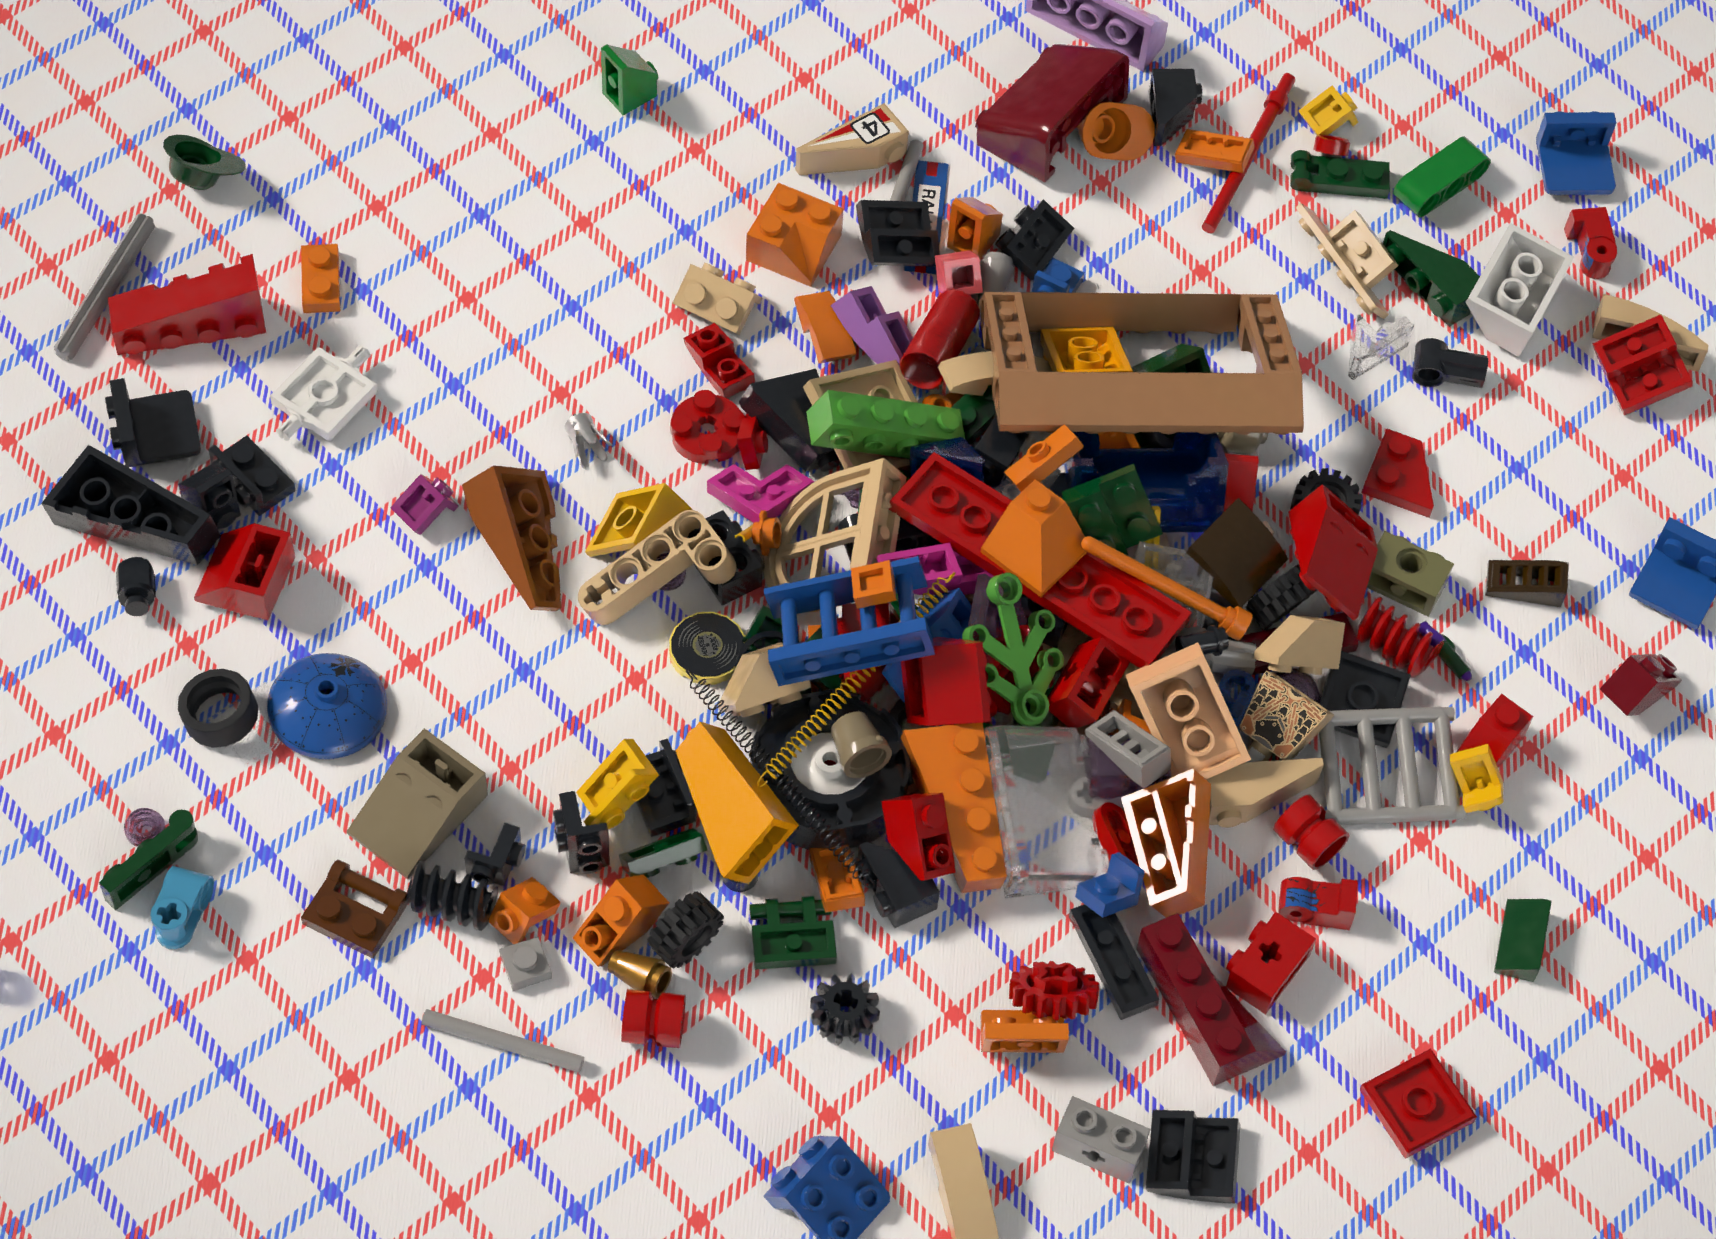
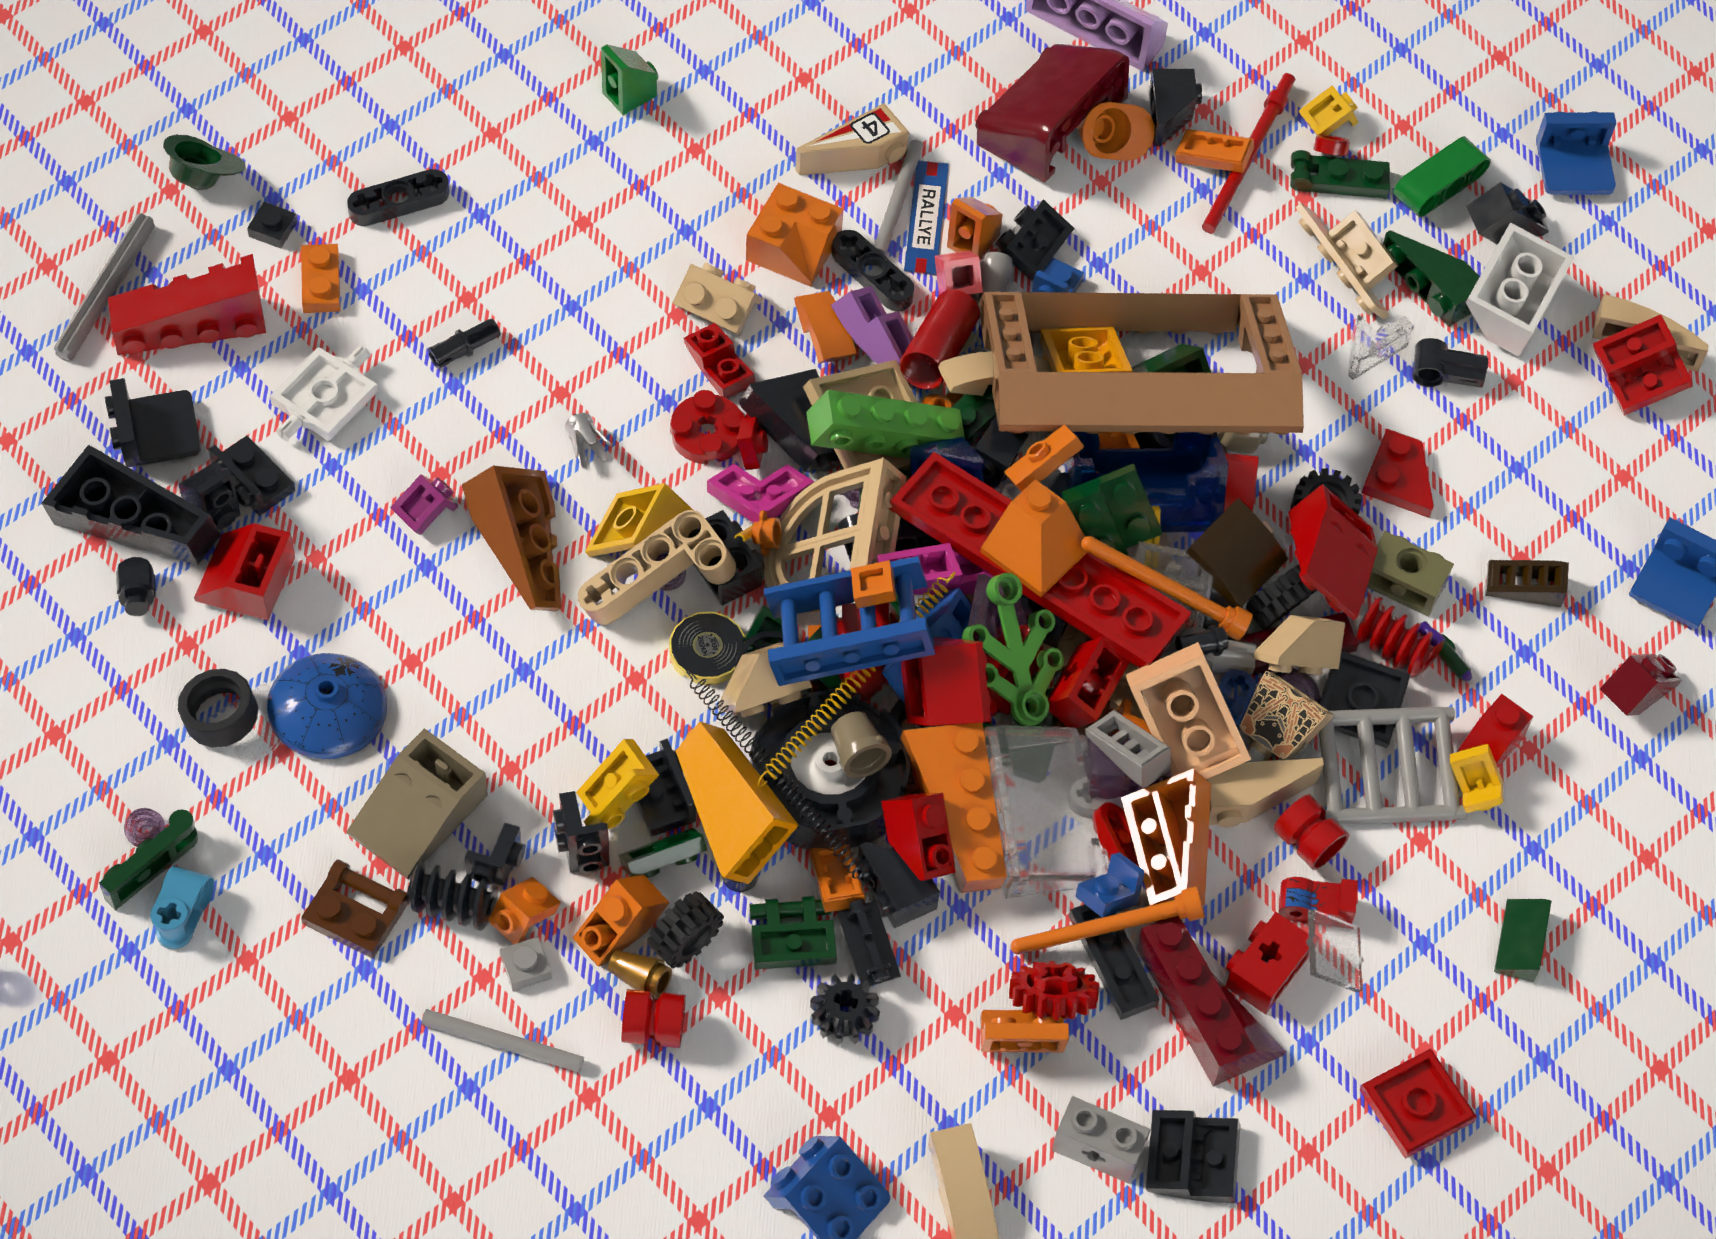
black slope [856,200,940,267] -> none
red leg [1564,207,1617,279] -> none
none -> black plate [247,202,298,249]
none -> black beam [347,169,450,226]
none -> black axle [427,319,501,369]
none -> black beam [832,230,914,311]
none -> black hinge [837,899,901,987]
none -> orange piece [1010,886,1205,955]
none -> clear piece [1306,909,1364,993]
none -> black slope [1466,182,1549,244]

